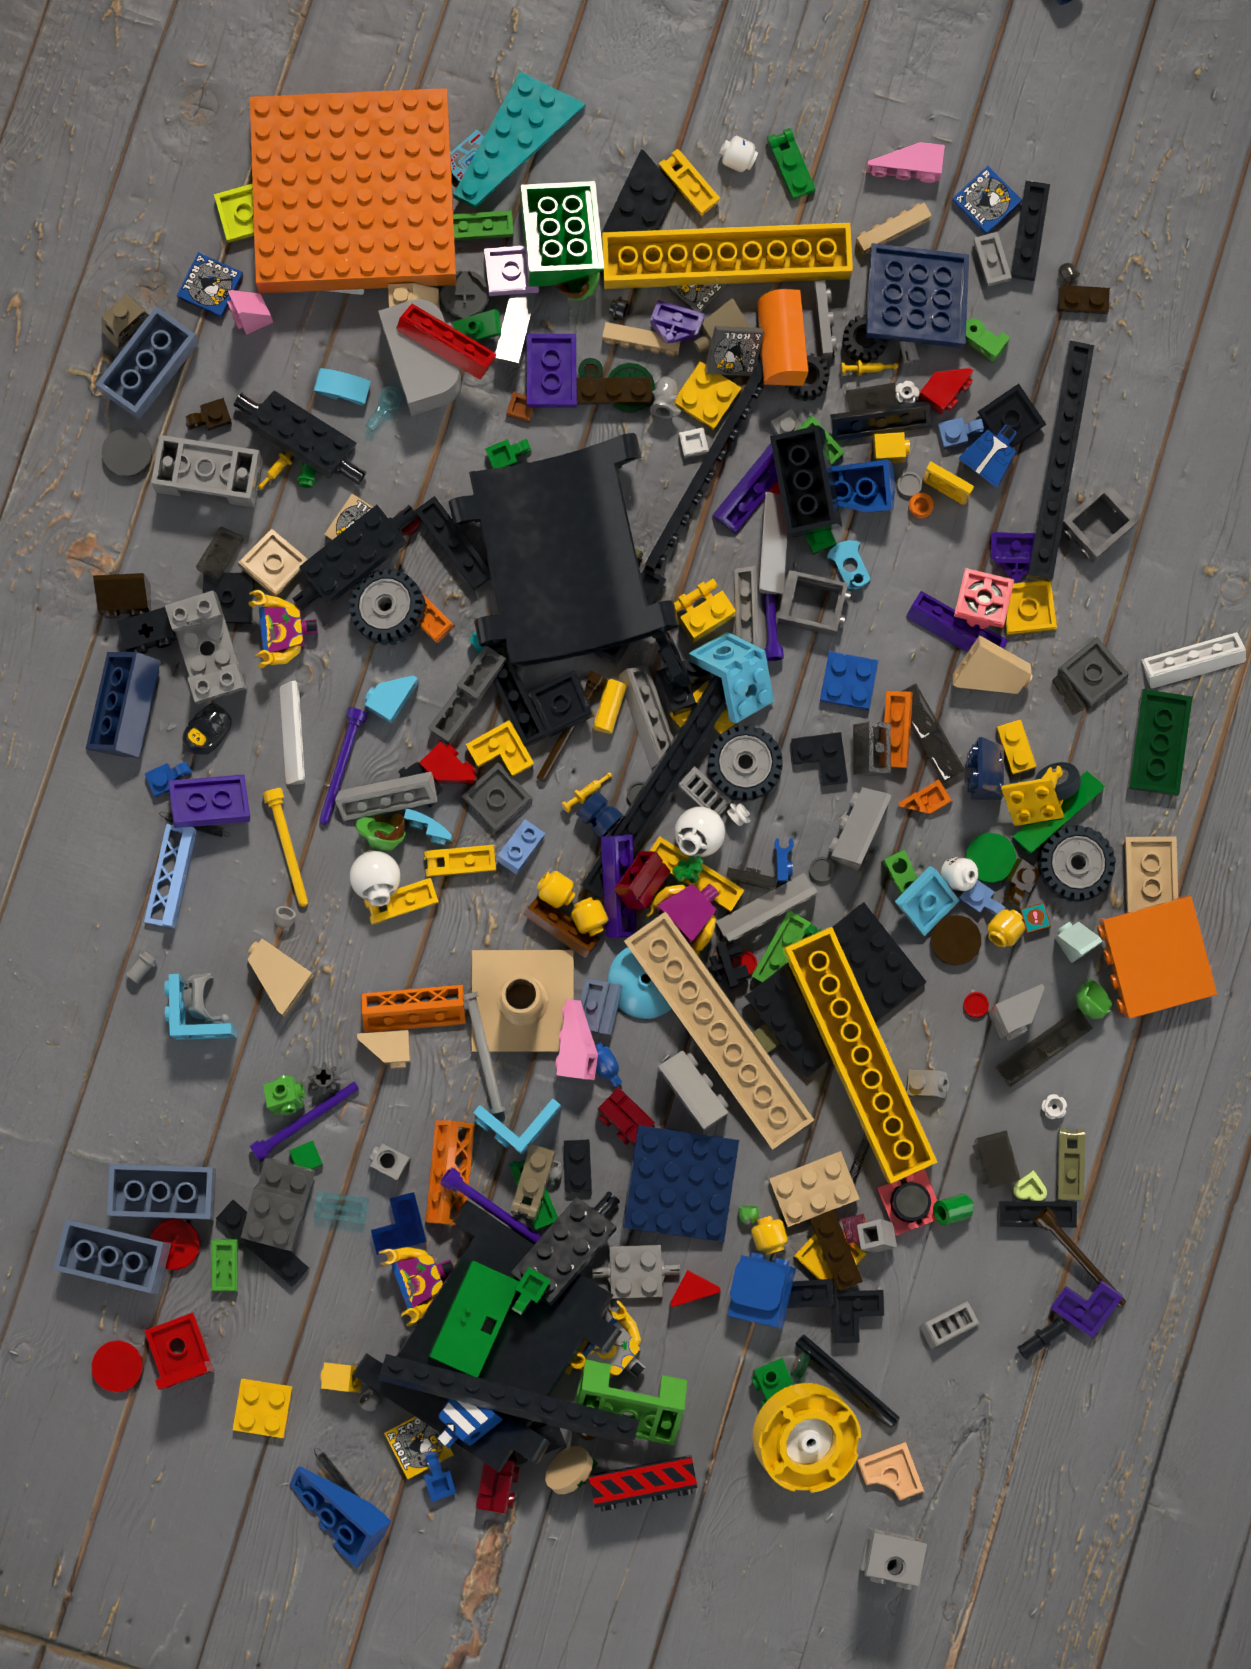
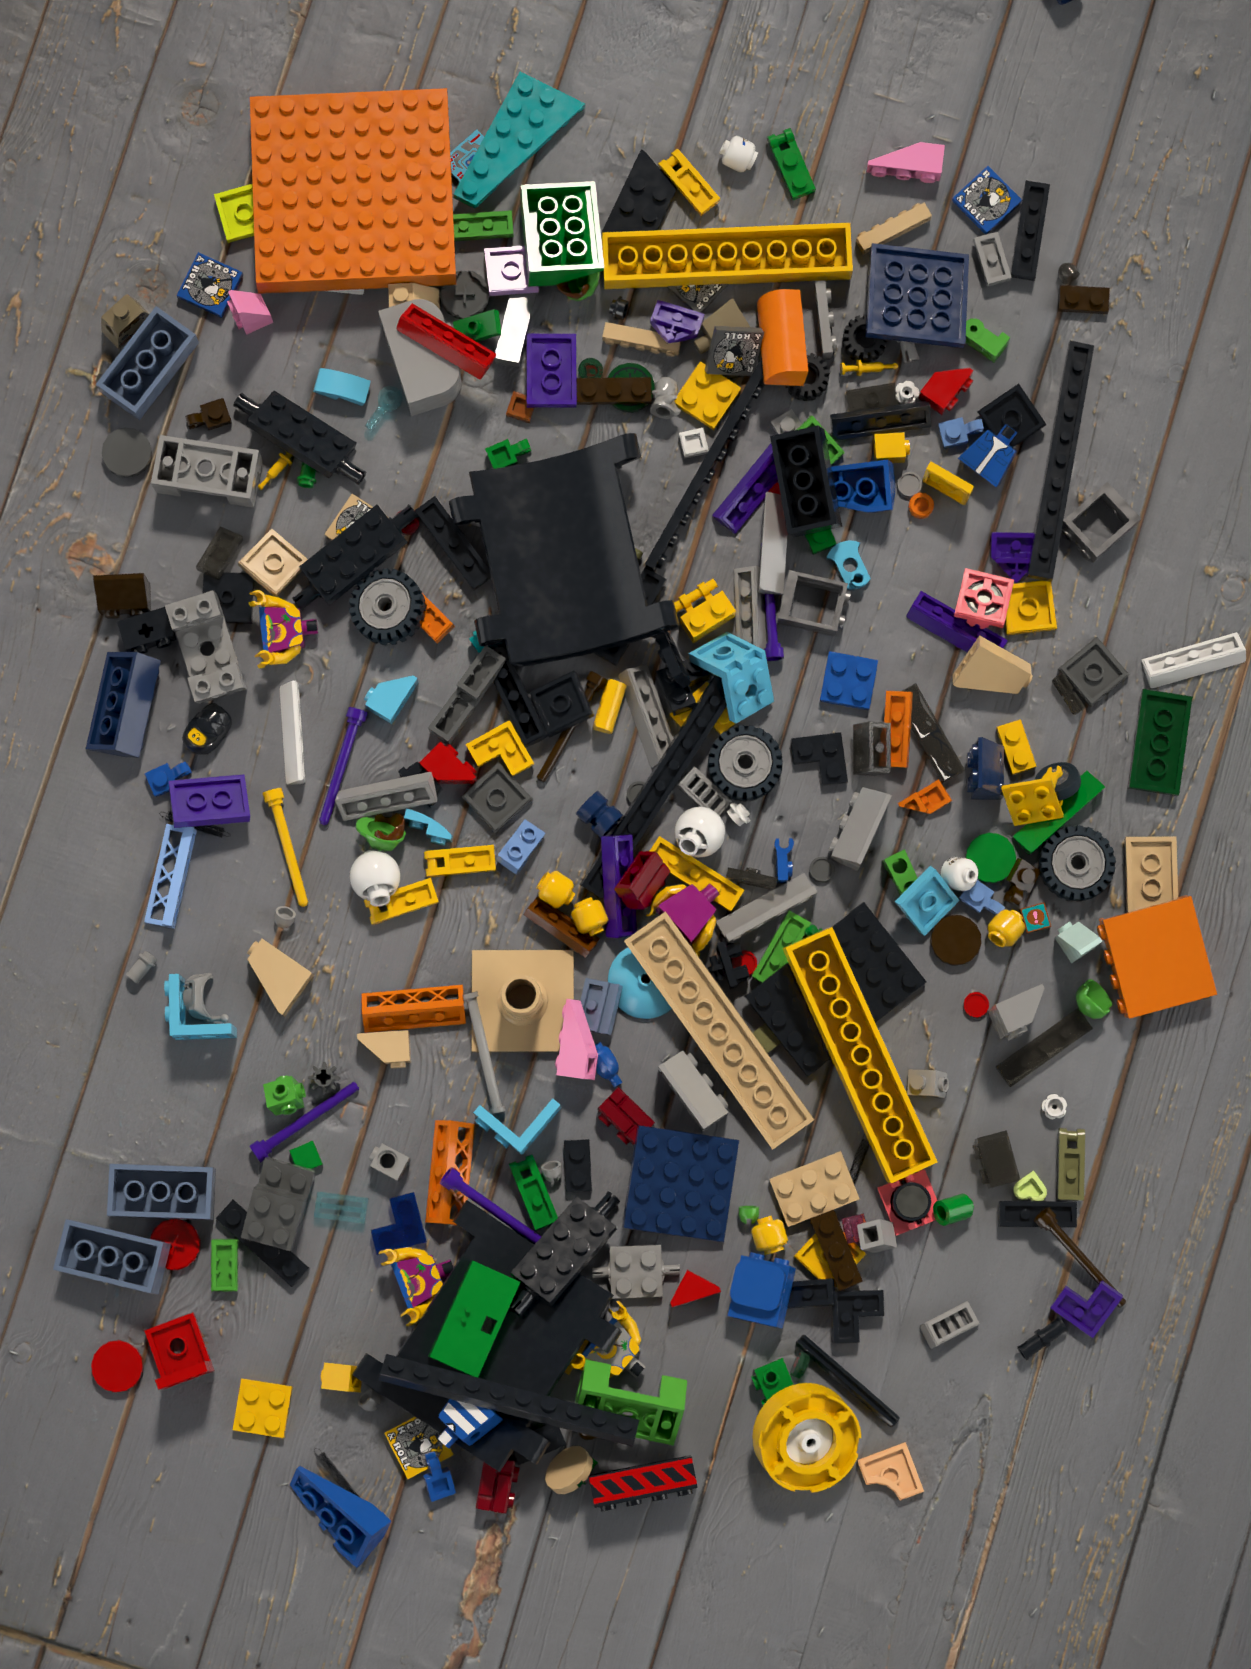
dark tan plate [510,1144,556,1220] -> none
green plate [512,1266,551,1315] -> none
yellow piece [561,772,612,813] -> none
green plant [672,856,703,883] -> none
light grey plate [860,1528,927,1590] -> none

